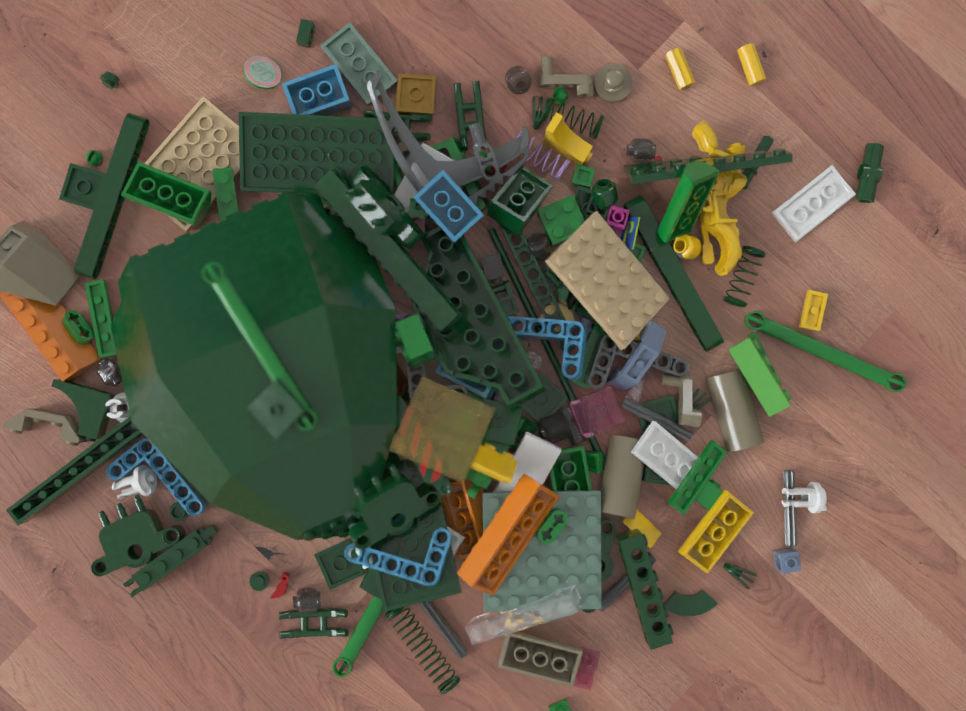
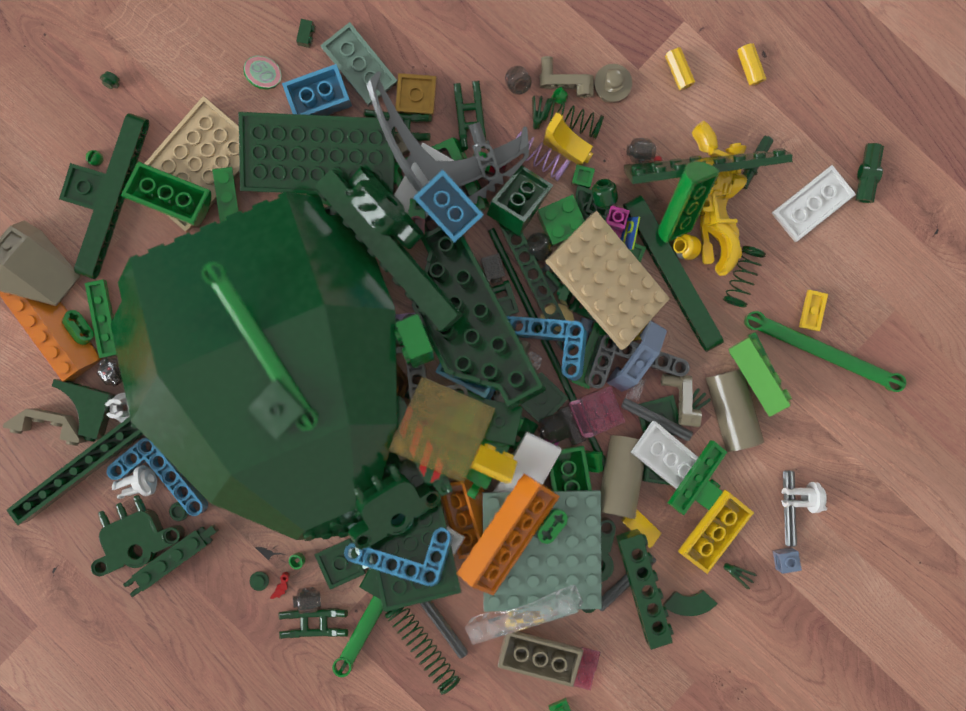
none -> green hinge [289,552,306,569]

